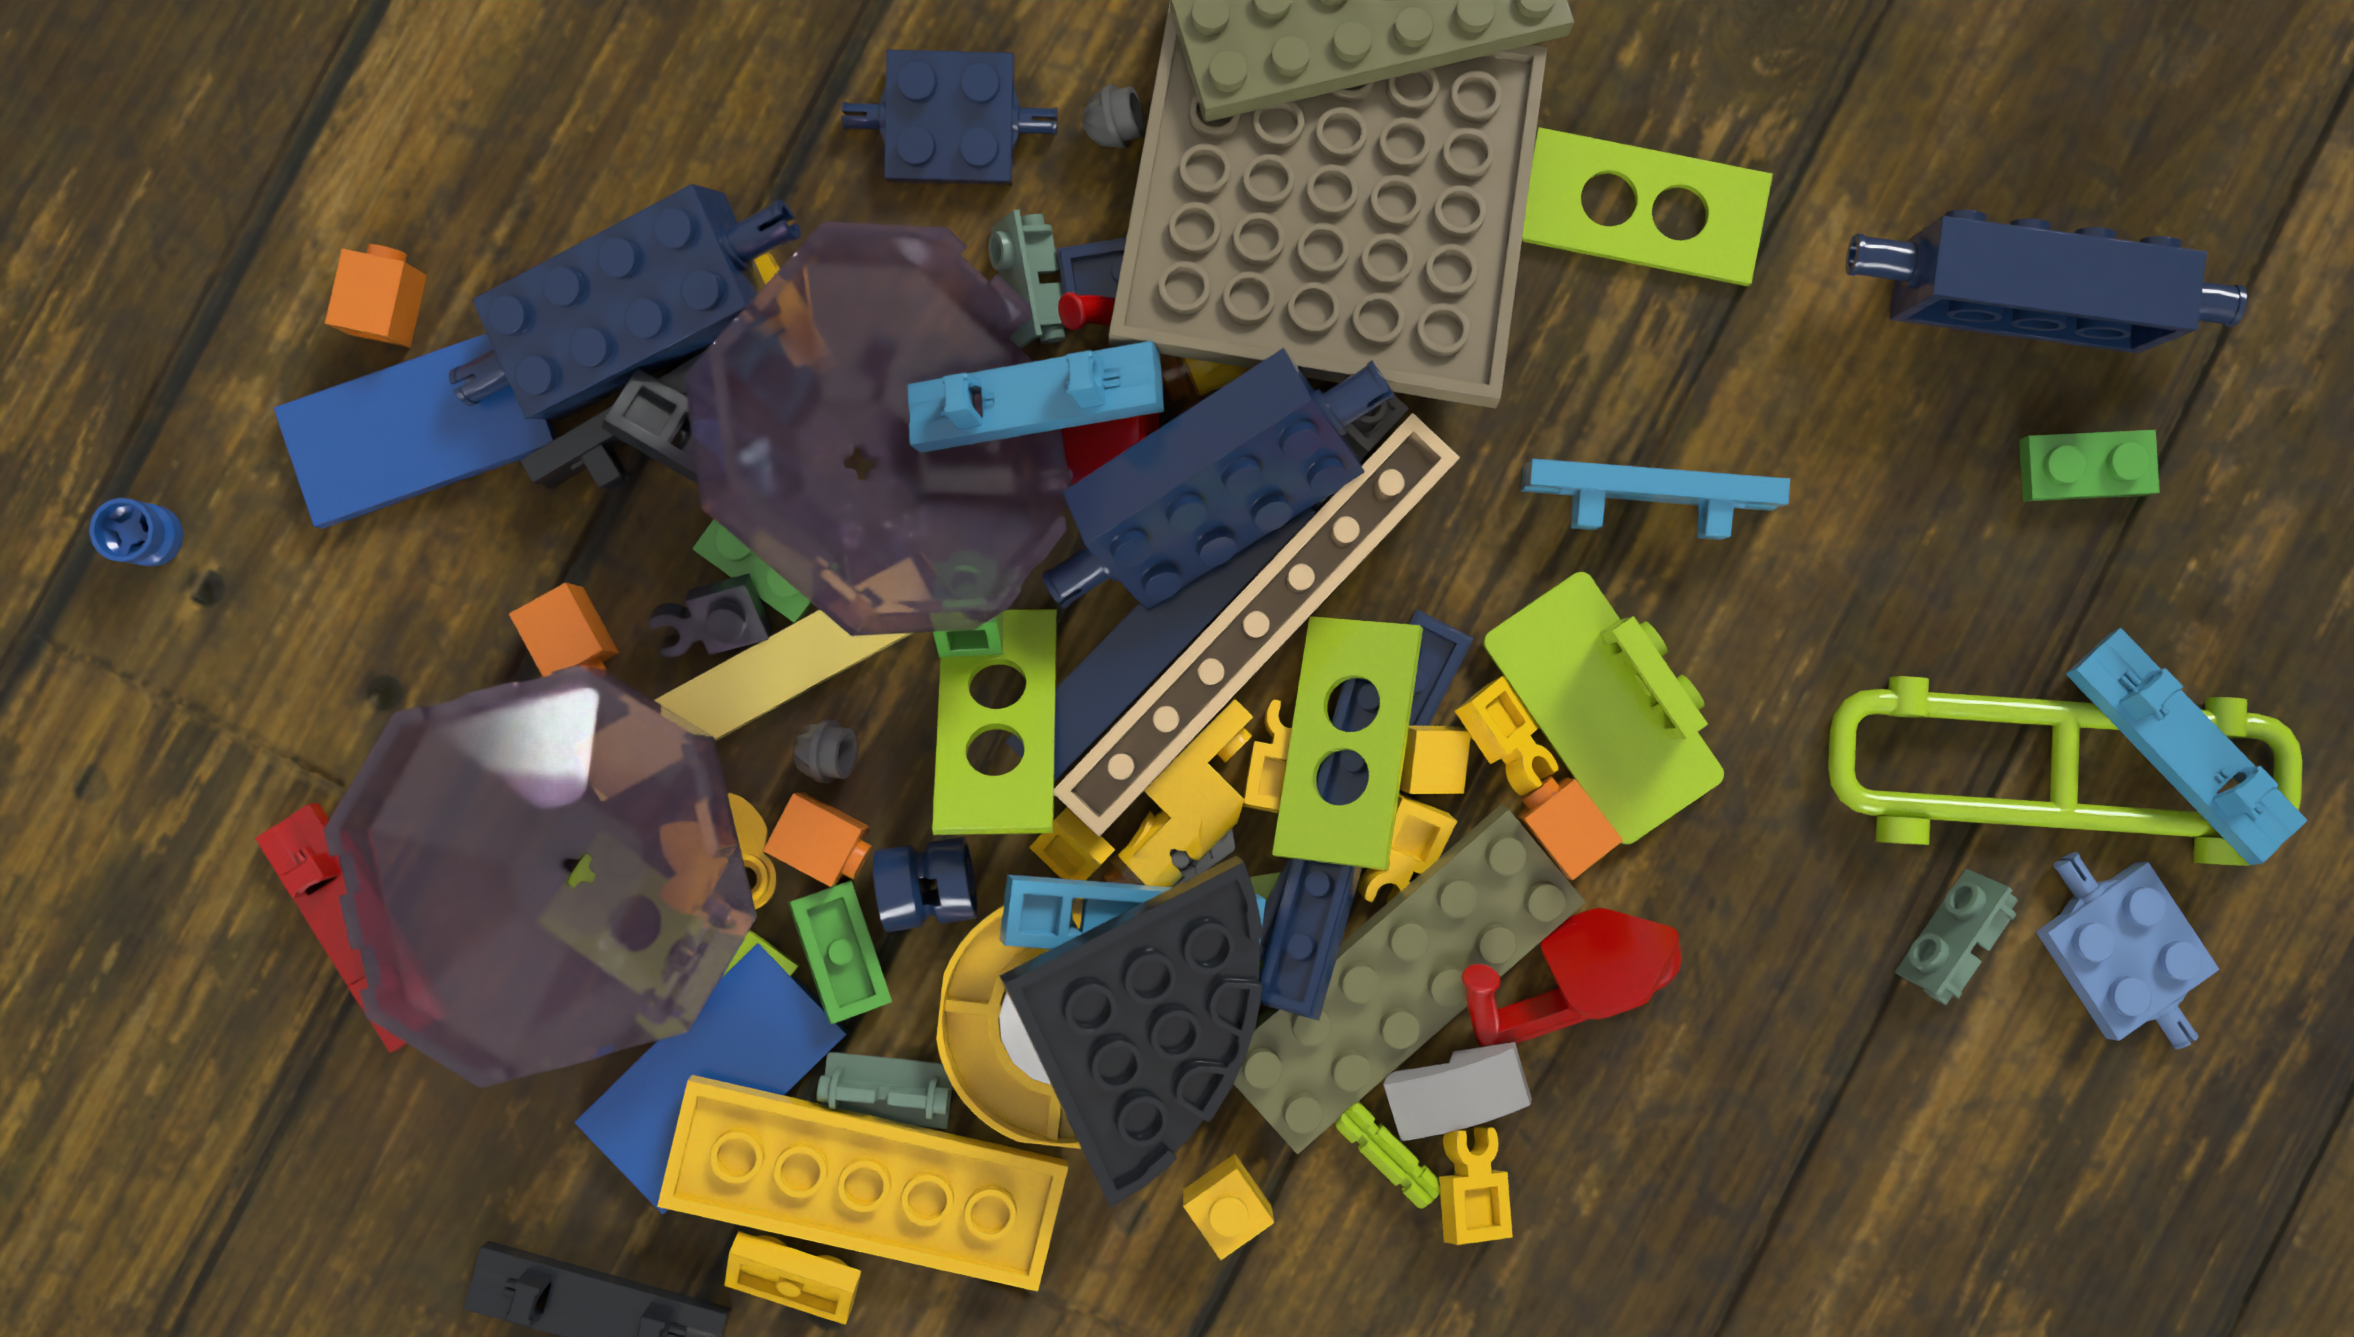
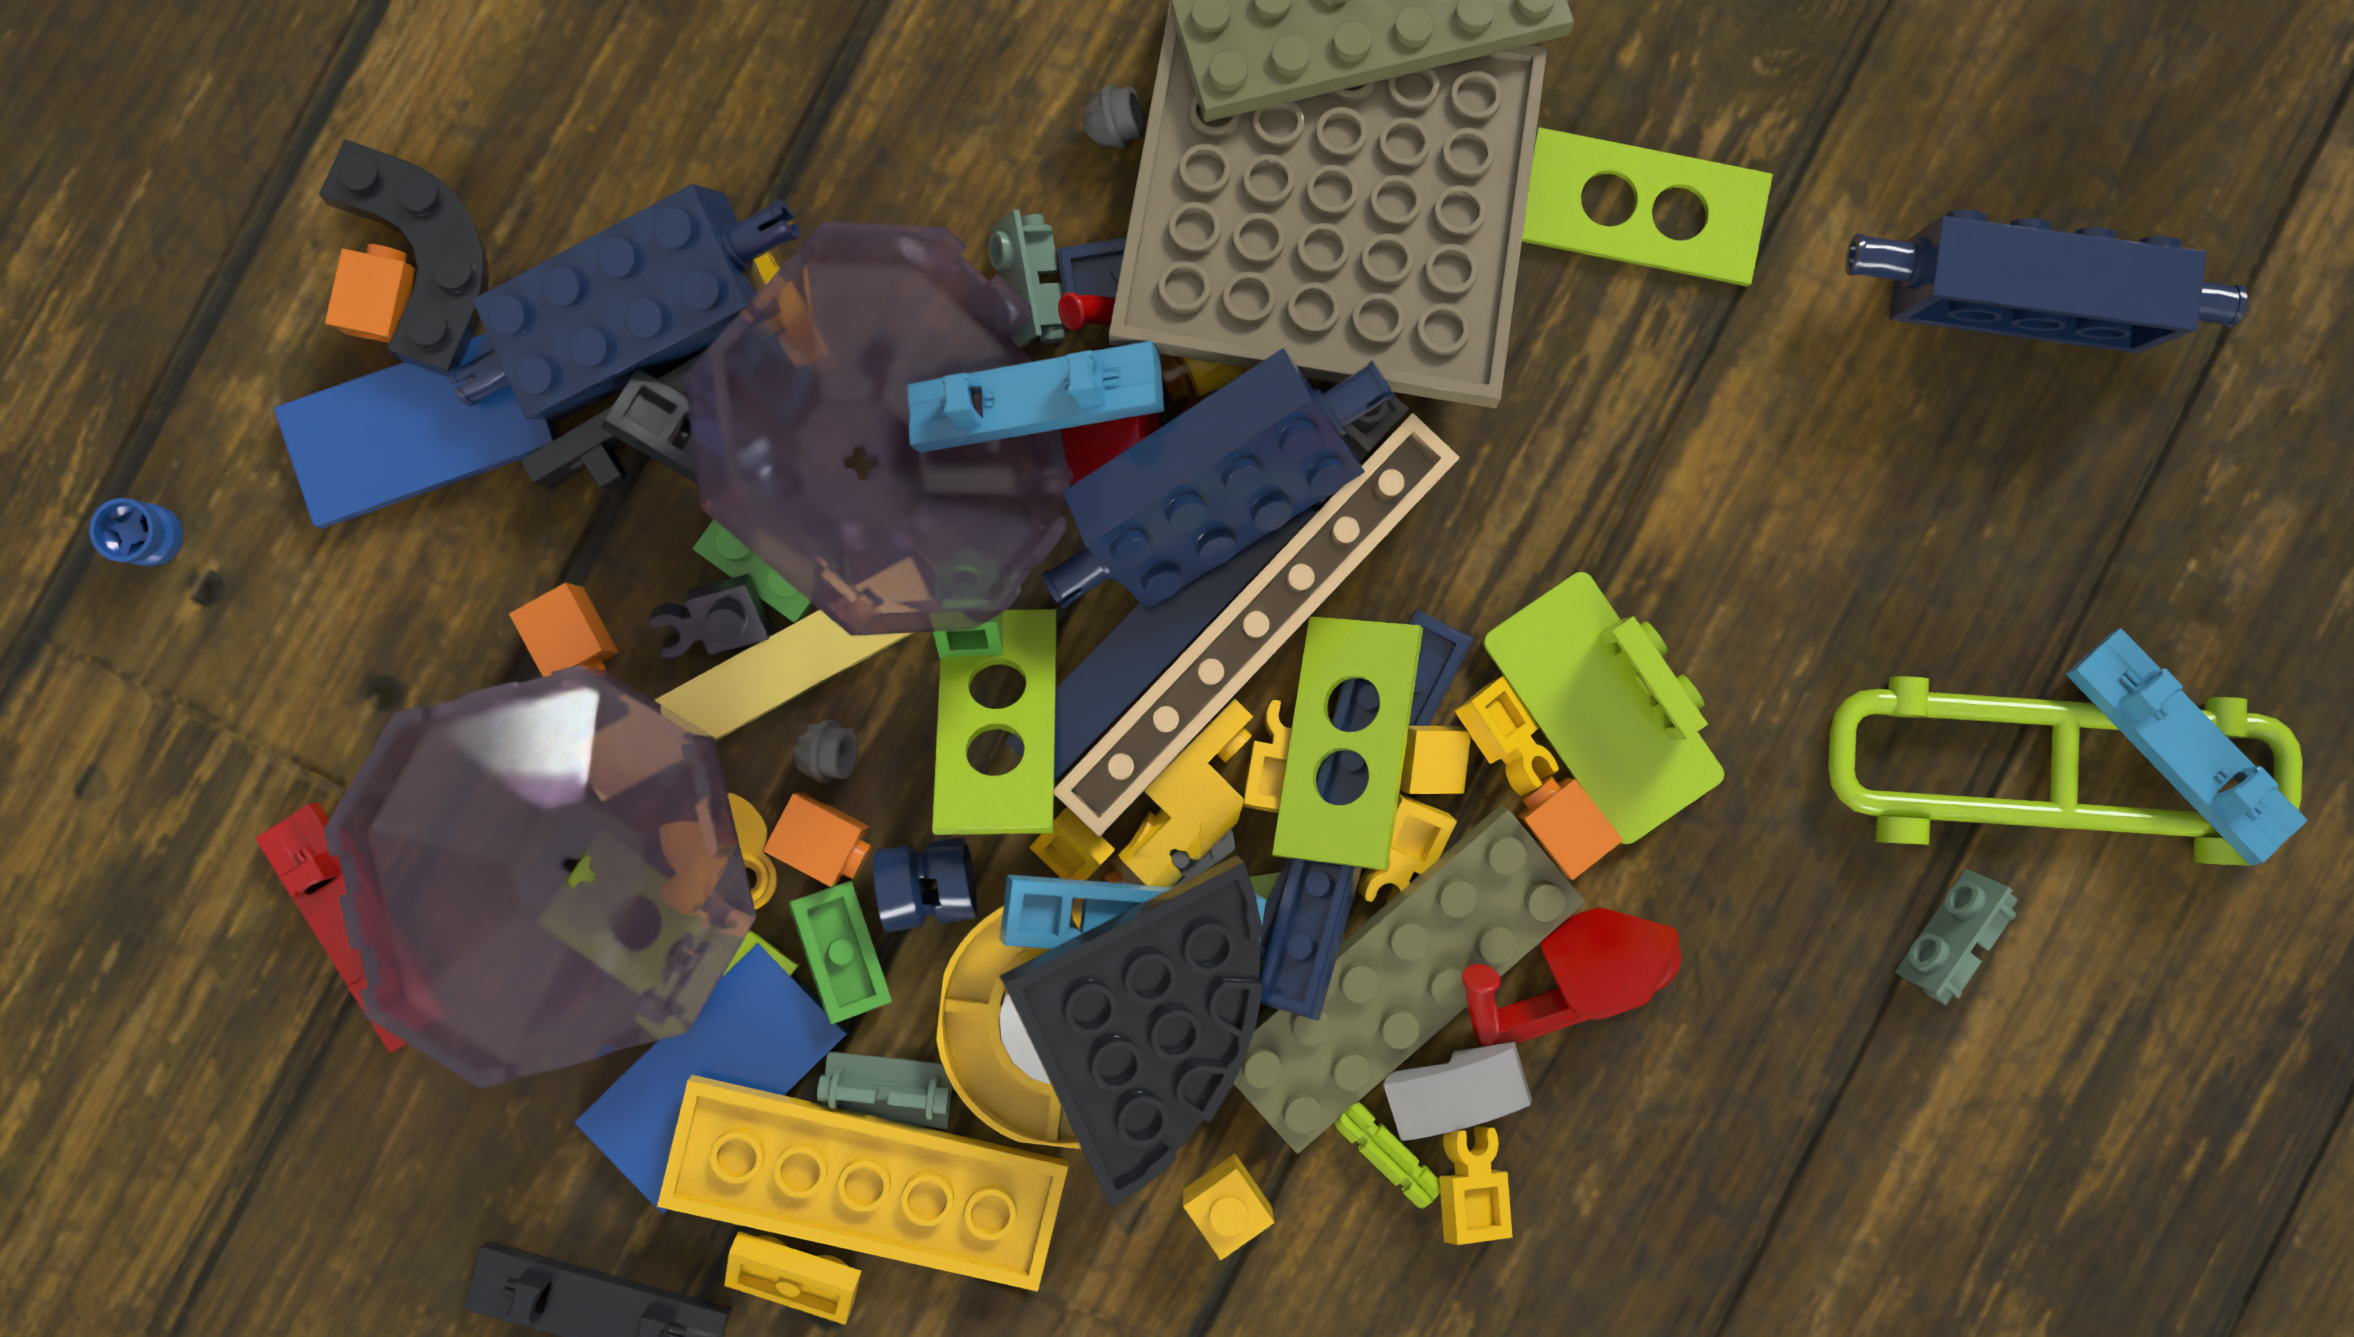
dark blue plate [842,50,1058,185] -> none
dark azure hinge [1520,459,1790,540] -> none
bright green plate [2019,430,2160,502] -> none
medium blue plate [2036,852,2220,1049] -> none
none -> black plate [319,139,489,377]

